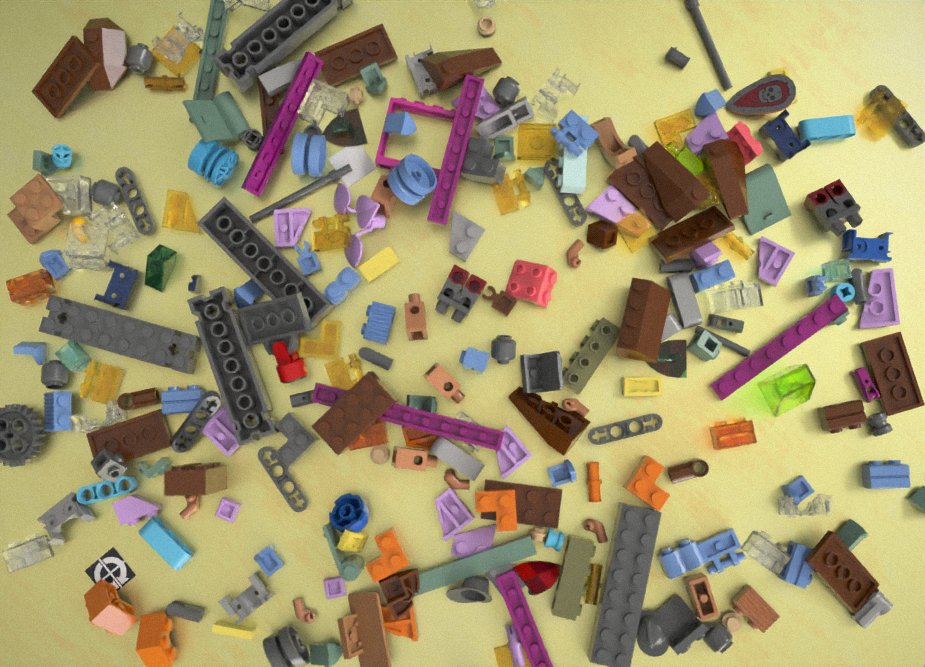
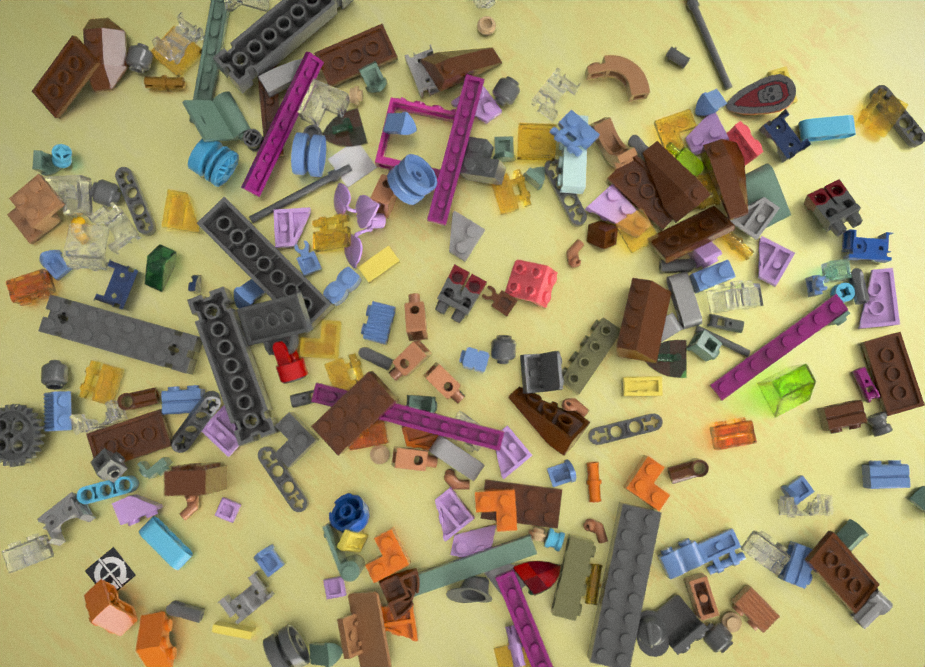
medium blue tile [13,341,46,365] -> none
clear light blue brick [55,341,92,372] -> none
nougat arm [292,598,316,624] -> none
light grey slope [475,96,535,140] -> none
none -> nougat torso [389,340,432,381]
none -> medium nougat arch [585,55,650,102]
none -> light grey wing [727,197,780,240]

